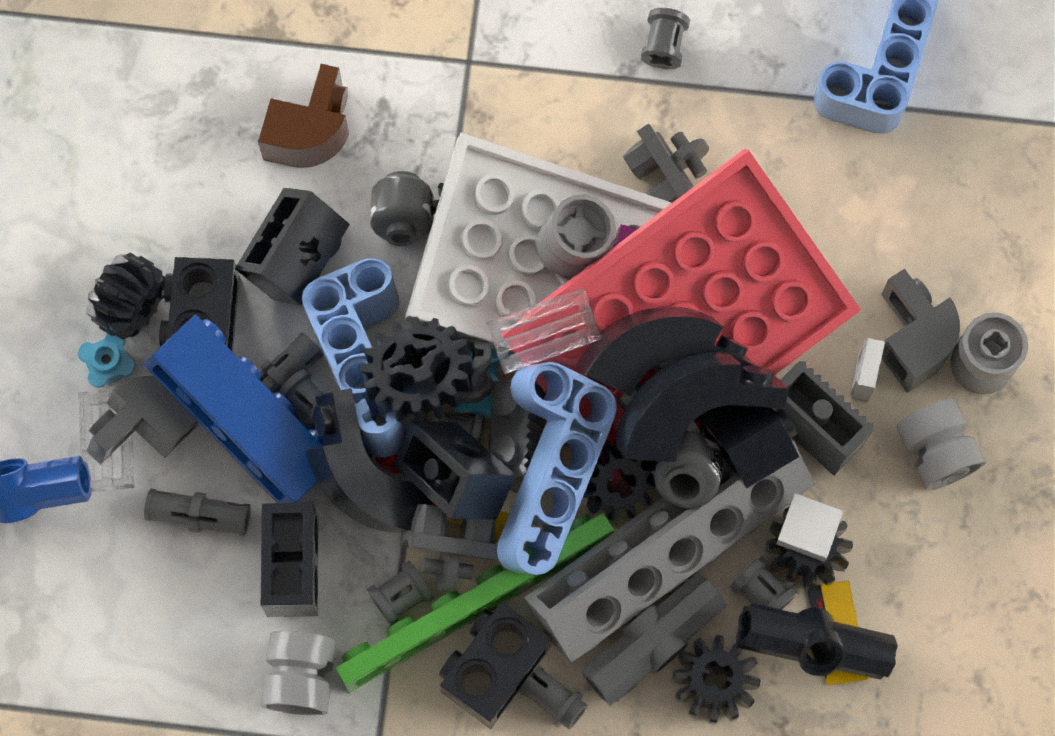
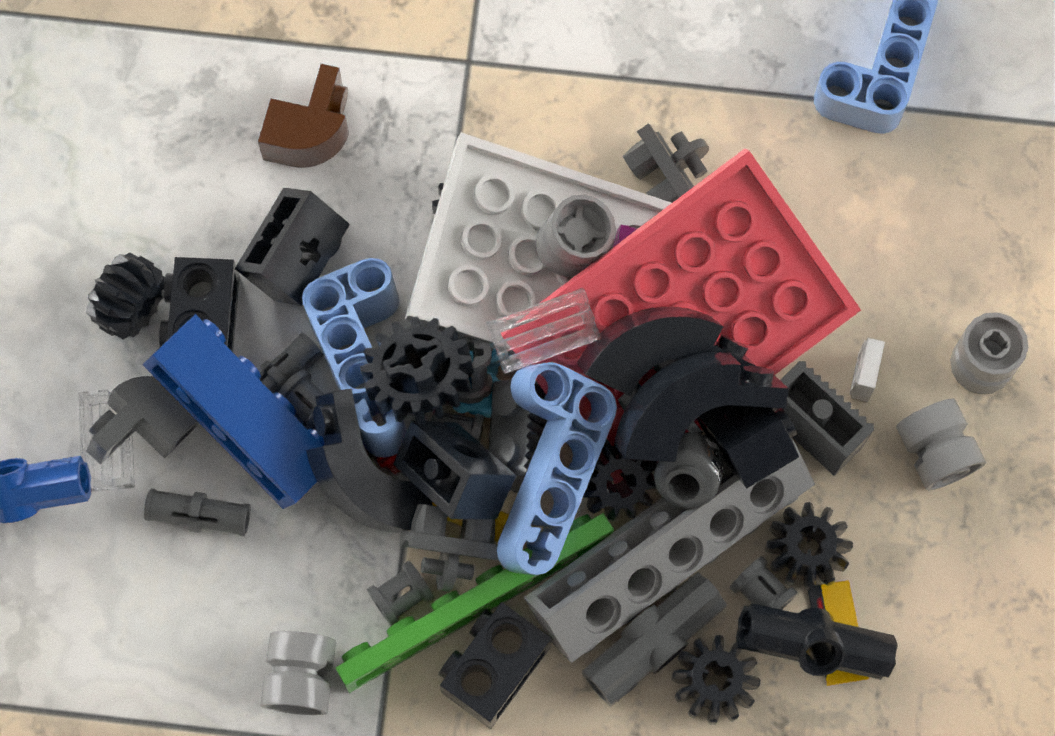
medium azure plate [78,334,135,388] -> none
black brick [260,503,319,617] -> none
dark grey head [370,171,434,246] -> none
dark grey pin [519,666,588,730] -> none
dark grey bush [641,8,690,69] -> none
white tile [776,493,843,562] -> none
dark grey brick [881,268,960,393] -> none

